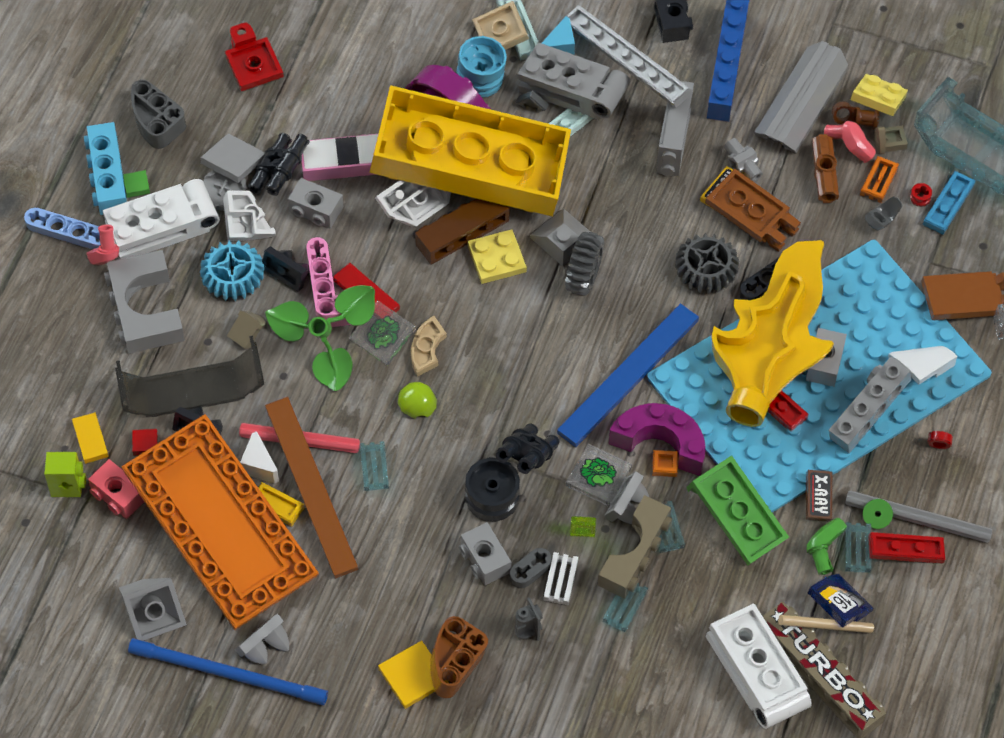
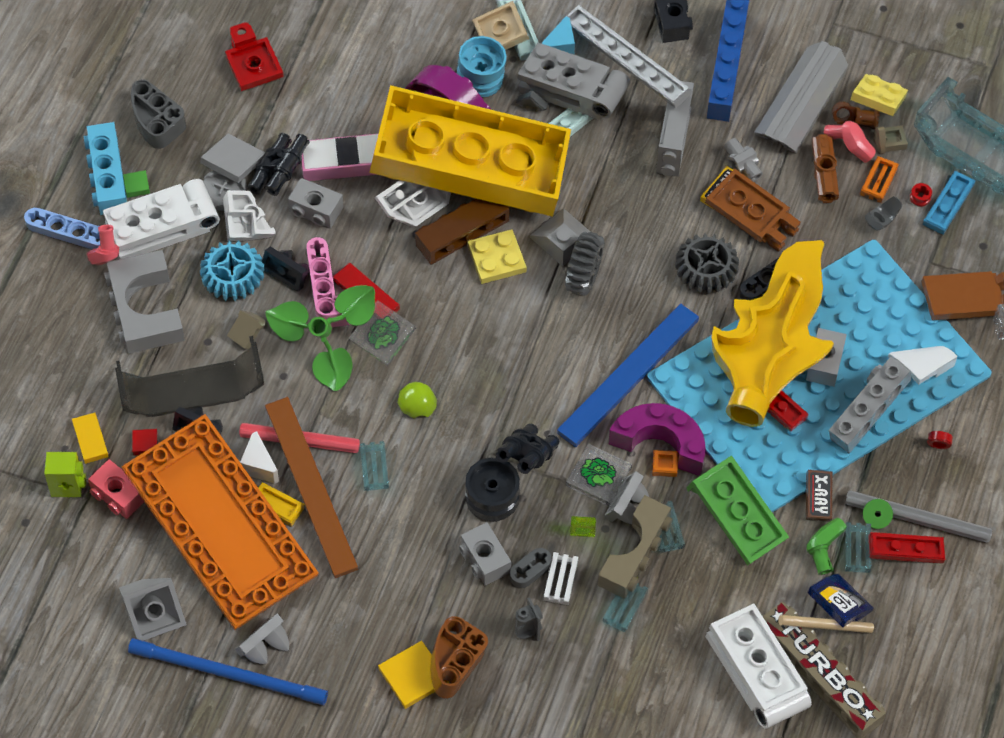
tan tile [411,316,446,377] -> none

